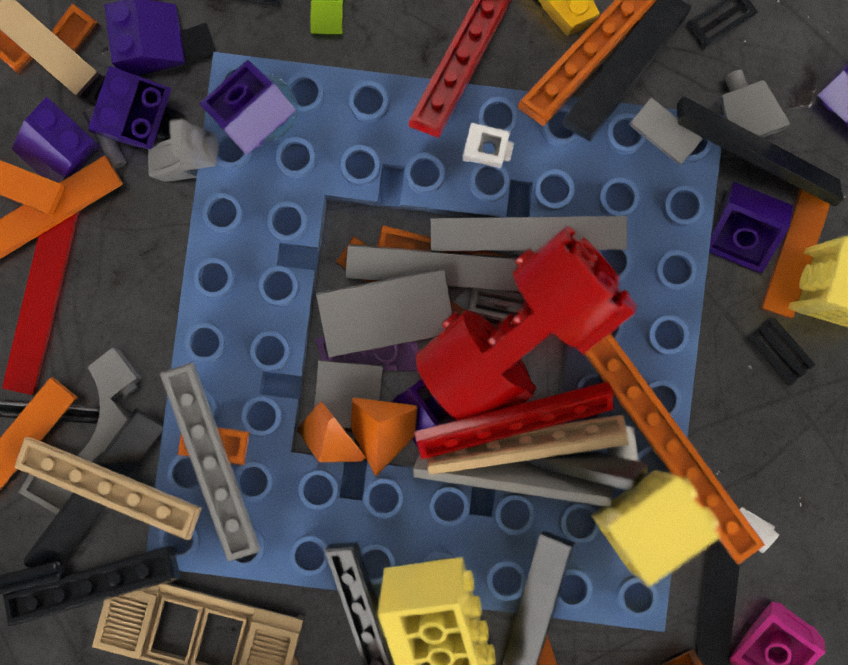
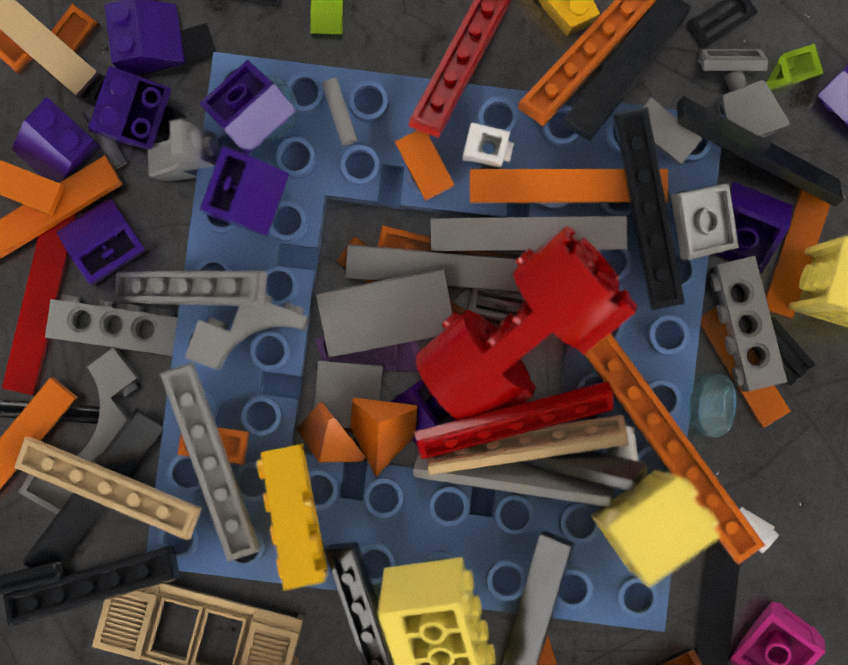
none -> light grey brick [45,295,178,356]
none -> dark purple slope [56,198,146,286]
none -> light grey tile [113,271,267,306]
none -> light grey arch [184,294,310,370]
none -> dark purple slope [200,146,290,236]
none -> yellow wedge [257,444,329,590]
none -> light grey piece [321,78,358,146]
none -> orange tile [395,130,454,201]
none -> orange tile [469,169,668,203]
none -> black tile [613,107,685,310]
none -> light grey tile [671,183,739,260]
none -> clear light blue tile [689,373,737,438]
none -> light grey tile [698,49,768,71]
none -> orange tile [700,304,791,428]
none -> light grey brick [709,256,787,392]
none -> lime slope [766,43,824,90]

